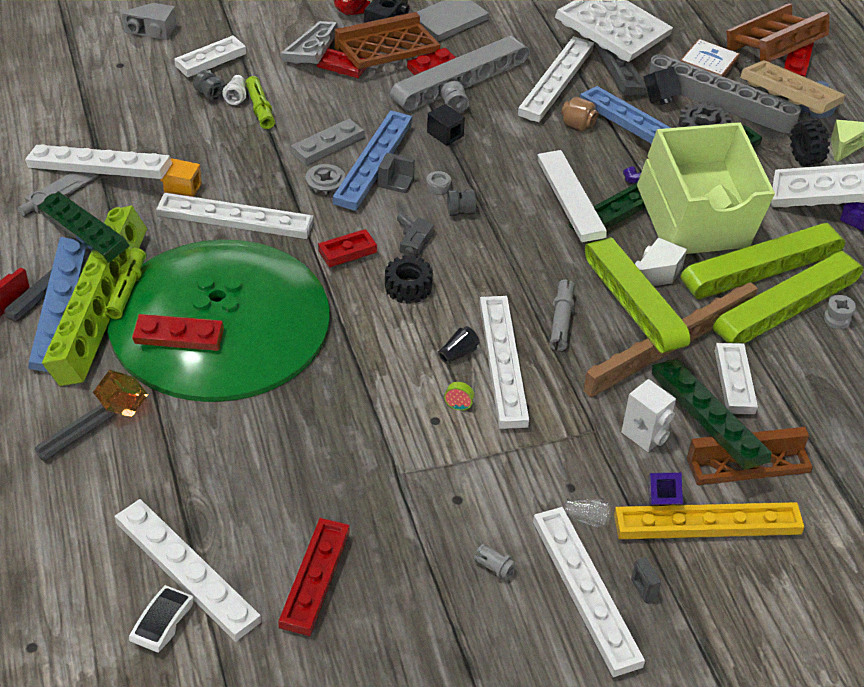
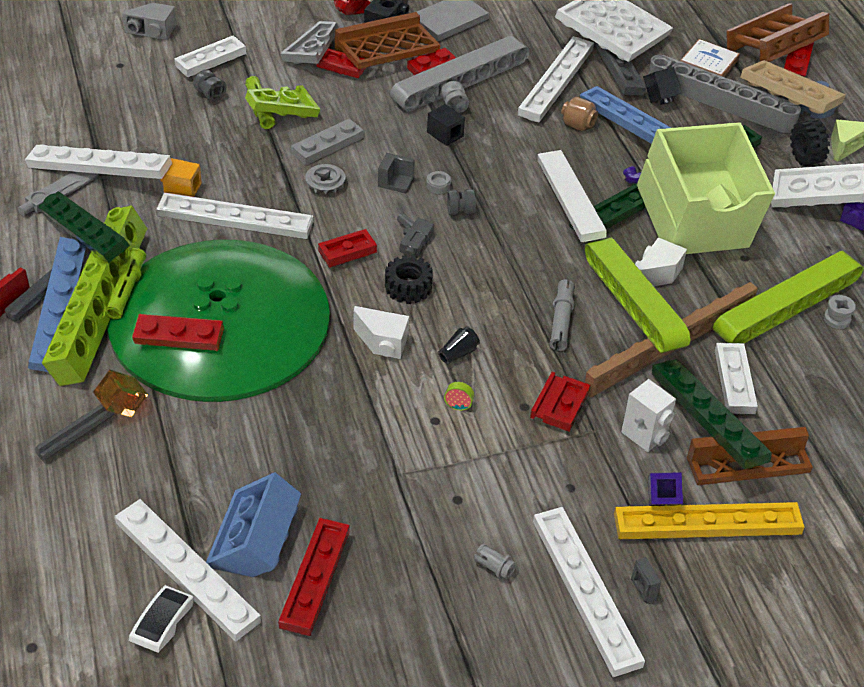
white cone [223,75,246,105] -> none
medium blue plate [333,110,413,211] -> none
white plate [479,296,529,429] -> none
clear cone [564,498,611,529] -> none
flat silver gear [678,102,731,127] -> none
lime beam [680,223,846,299] -> none
none -> medium blue slope [206,472,301,577]
none -> lime wing [245,85,320,118]
none -> white slope [354,306,409,359]
none -> red plate [530,372,591,432]

